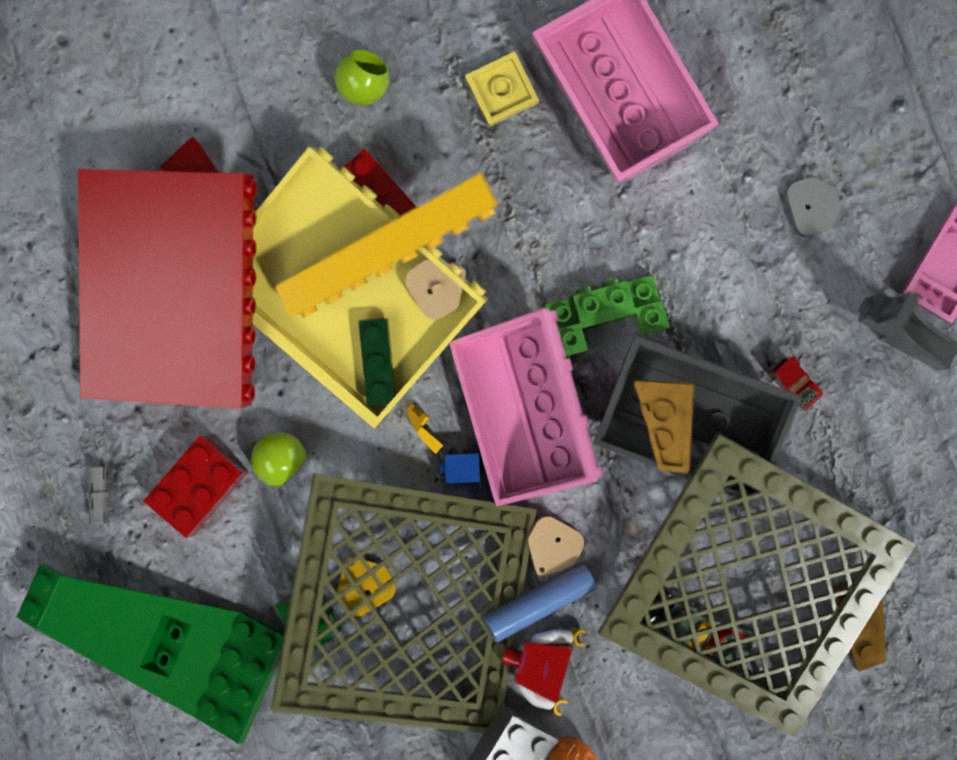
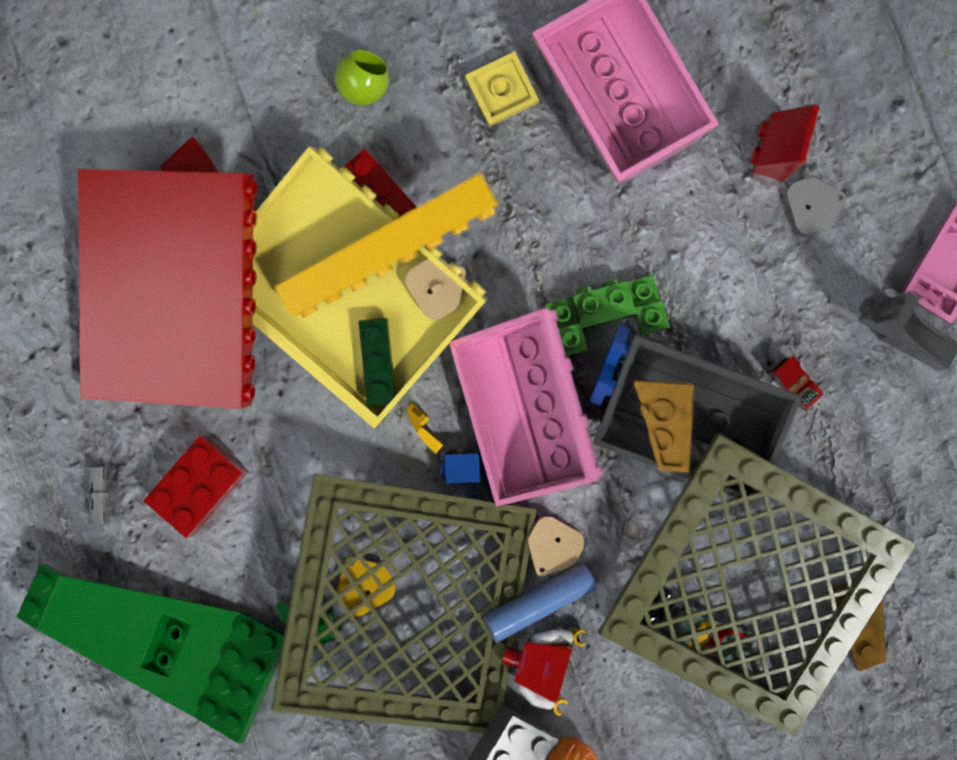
lime helmet [250,431,307,487] -> none
none -> blue plate [588,325,632,407]
none -> red slope [750,105,820,181]

